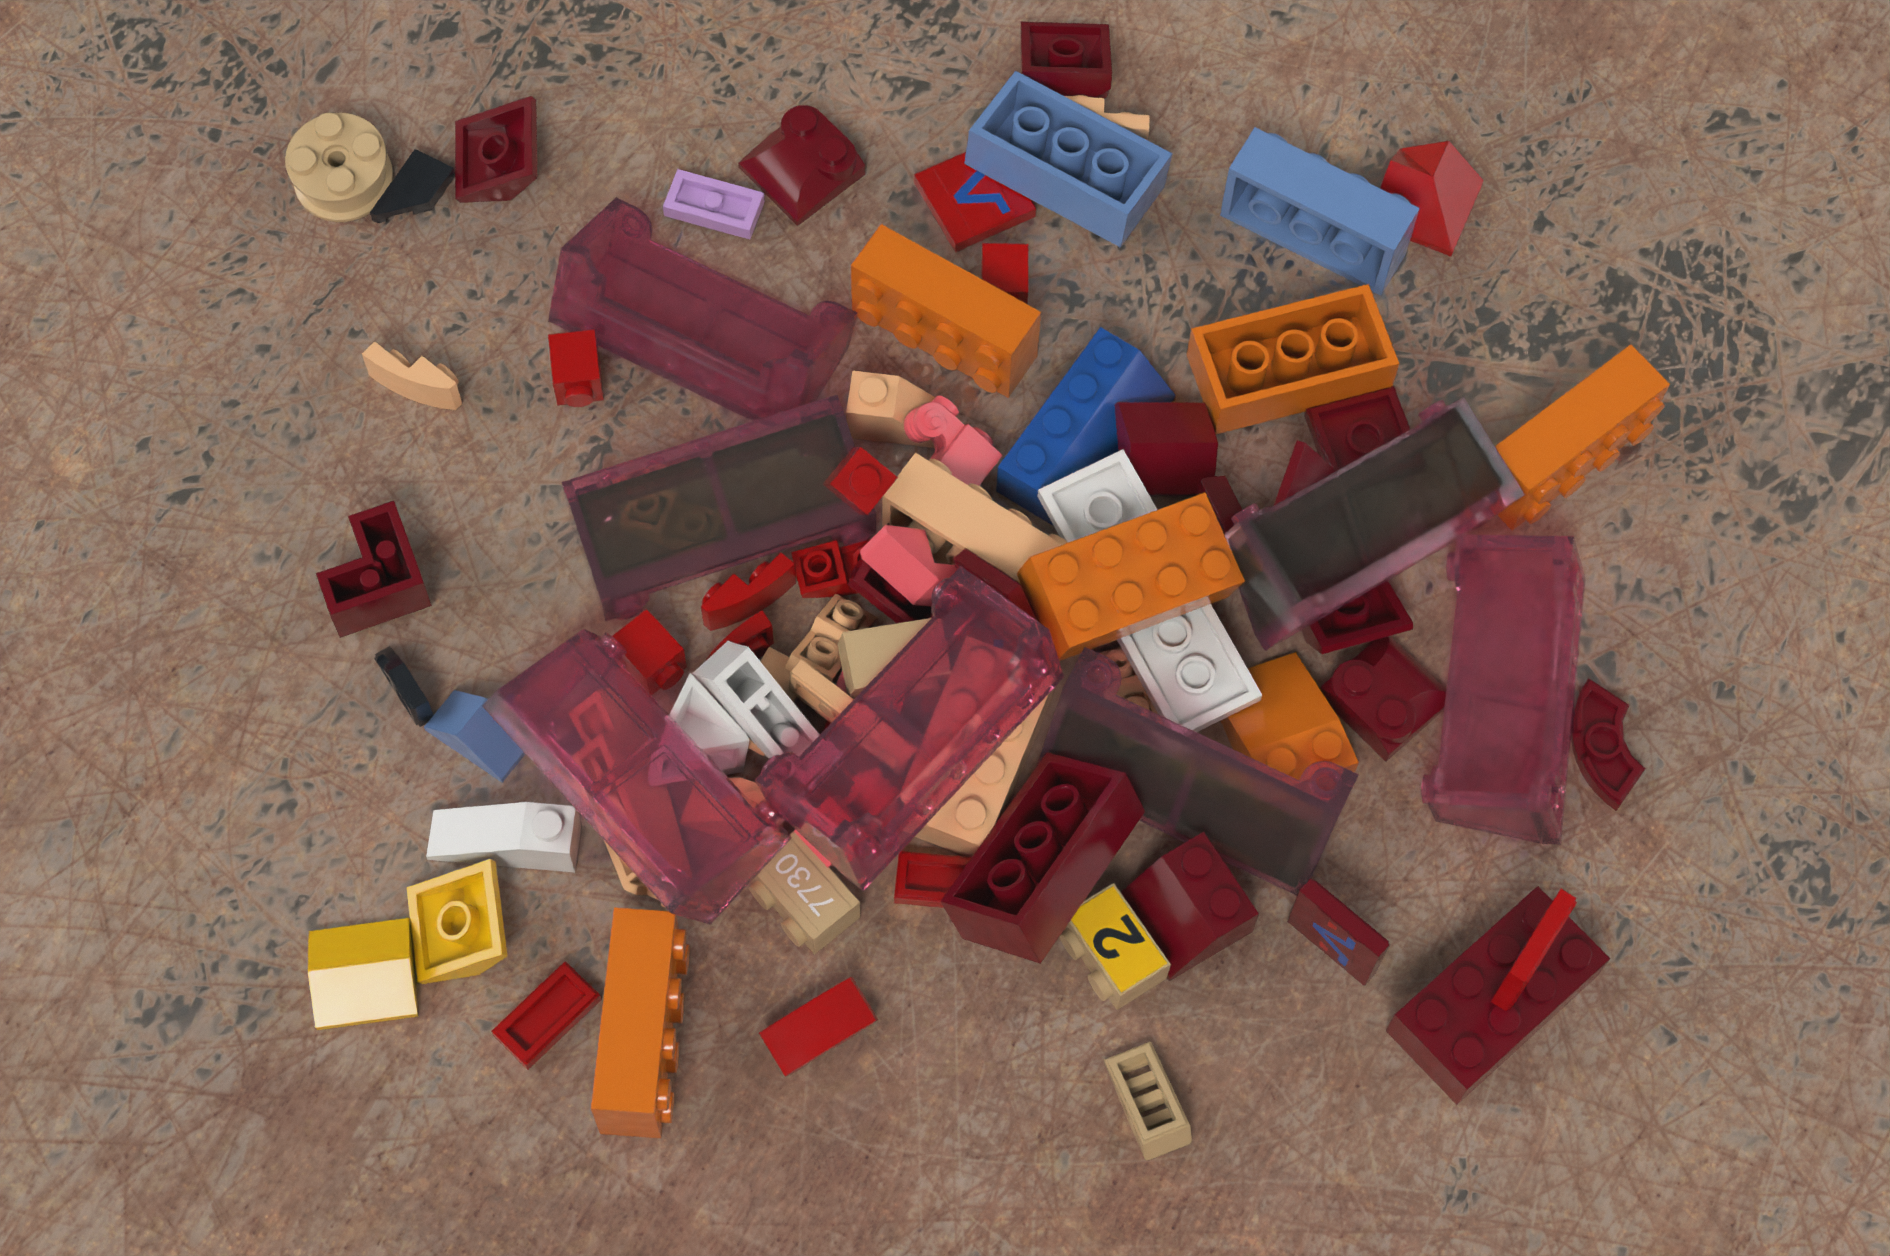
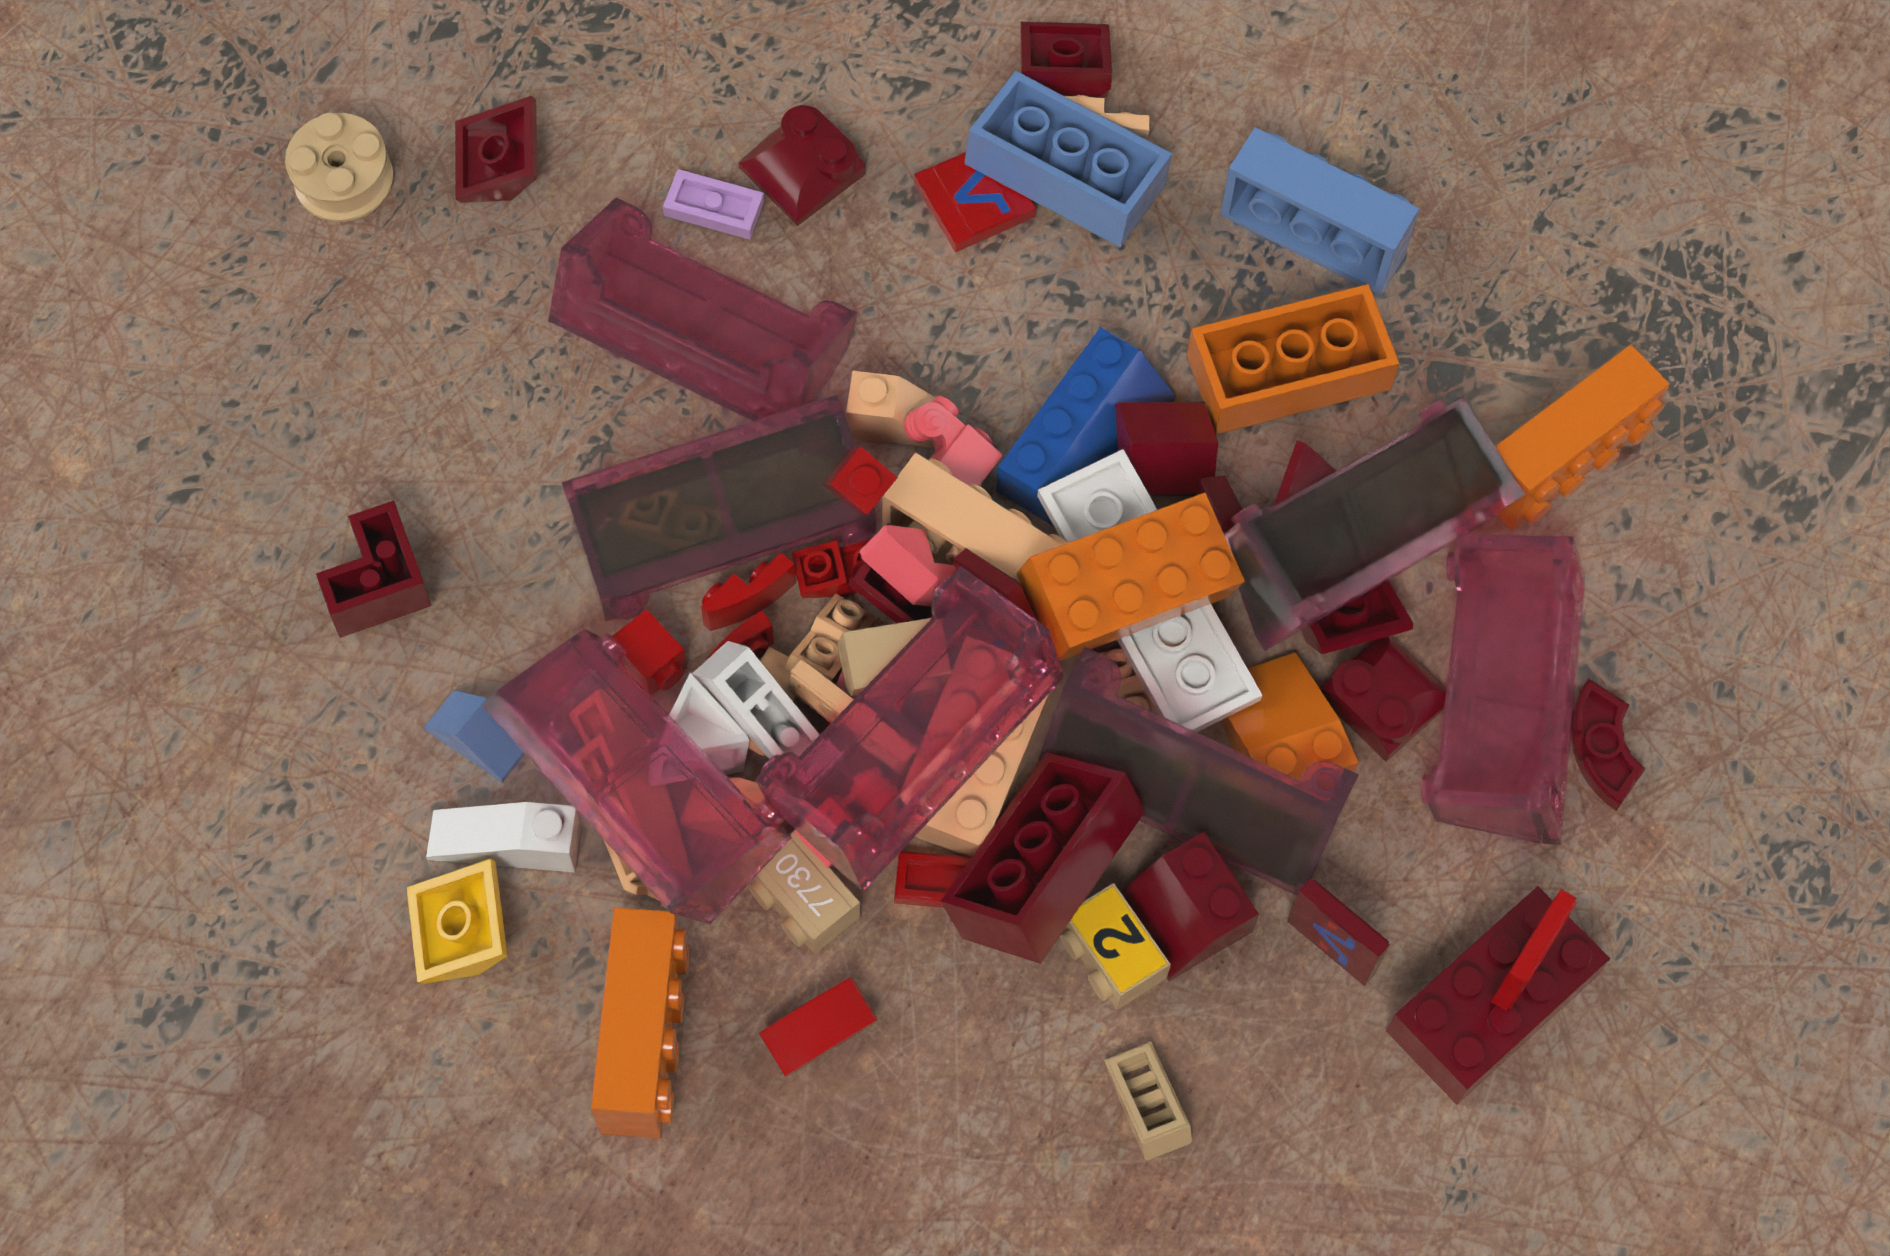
slope [308,918,419,1030] -> none
light nougat slope [362,342,462,410] -> none
black tile [370,149,455,223] -> none
black tile [374,646,433,727] -> none
red tile [491,961,602,1070] -> none
red brick [548,329,604,407] -> none
orange brick [851,224,1041,398] -> none
red brick [981,243,1028,304] -> none
dark red tile [1304,386,1425,495] -> none
red slope [1380,141,1484,256] -> none

